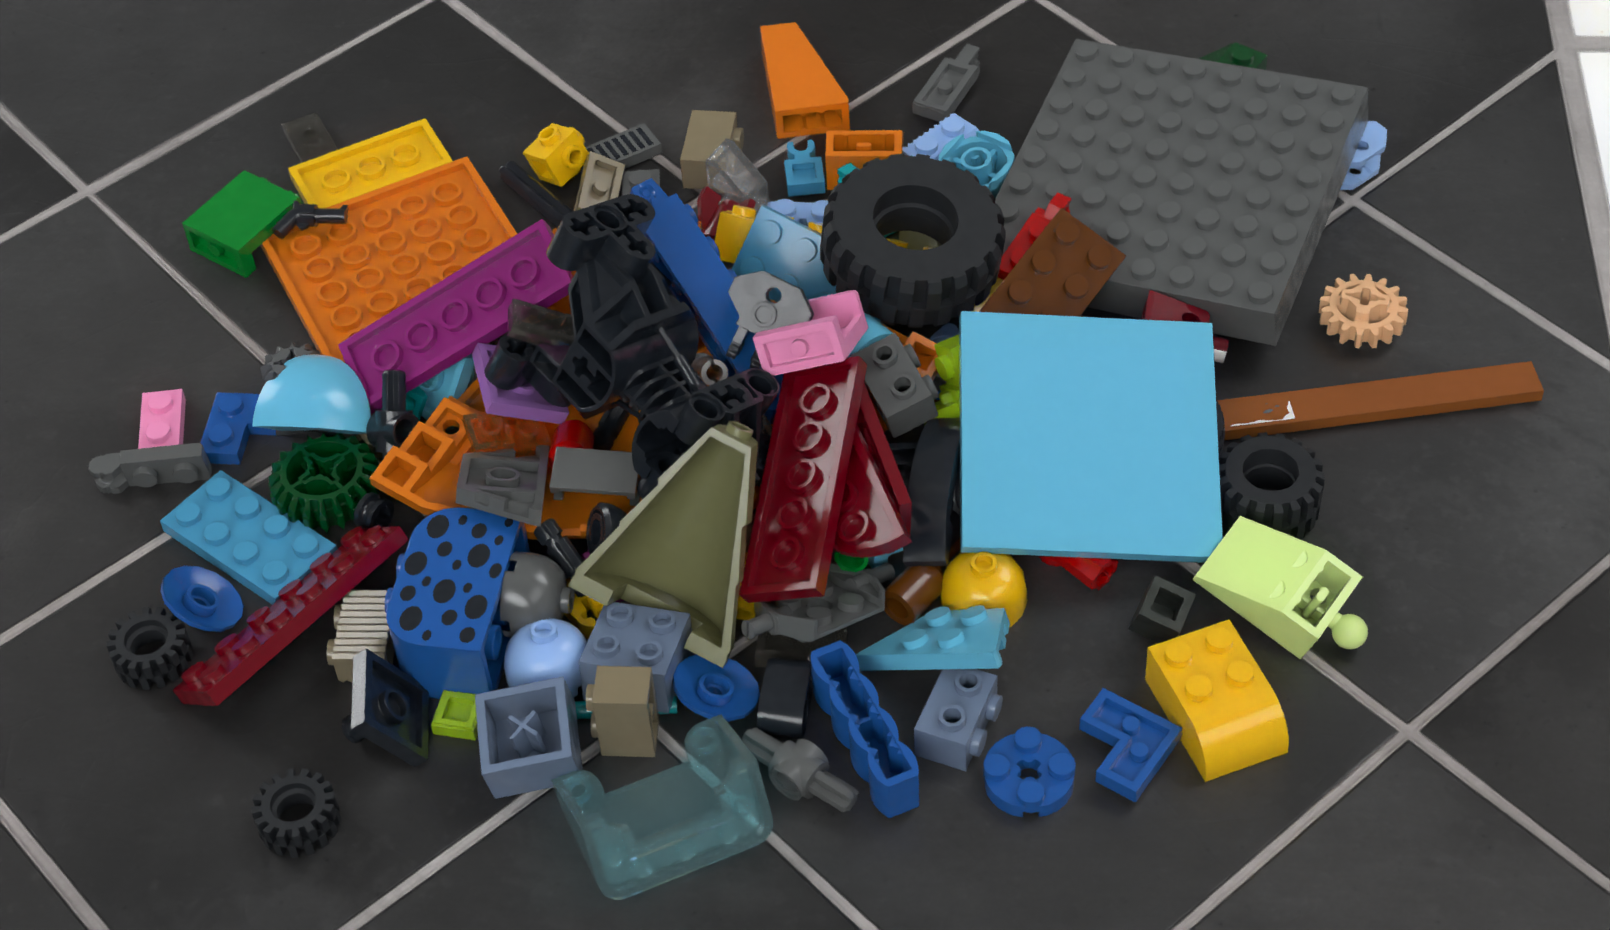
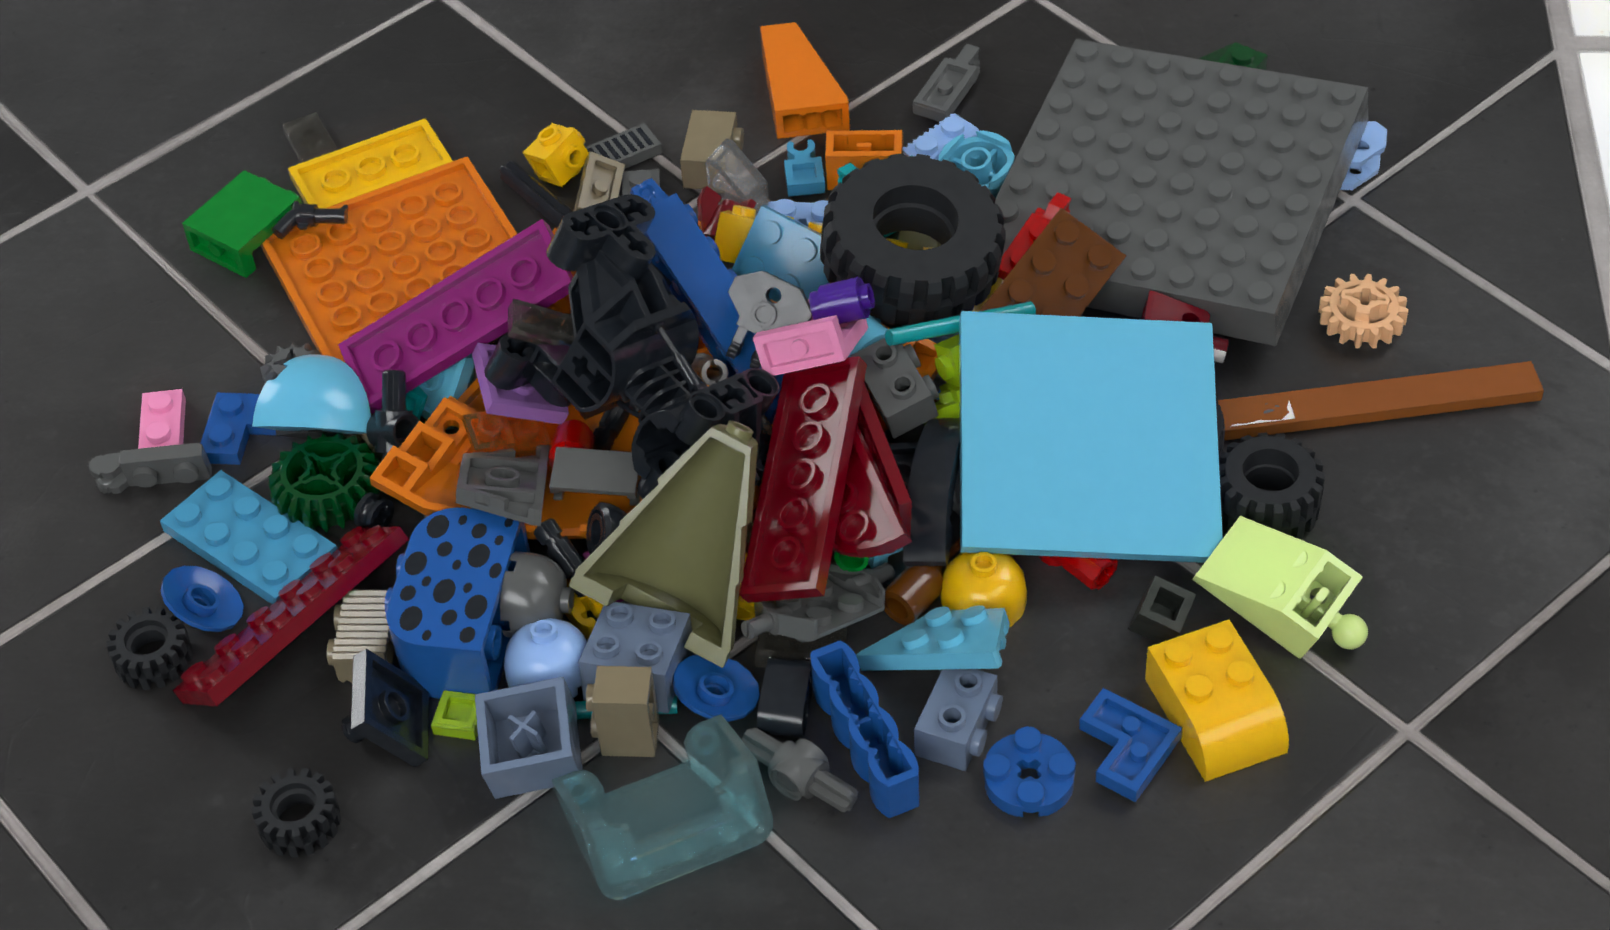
none -> dark purple brick [809,277,875,324]
none -> teal bar [885,301,1036,346]

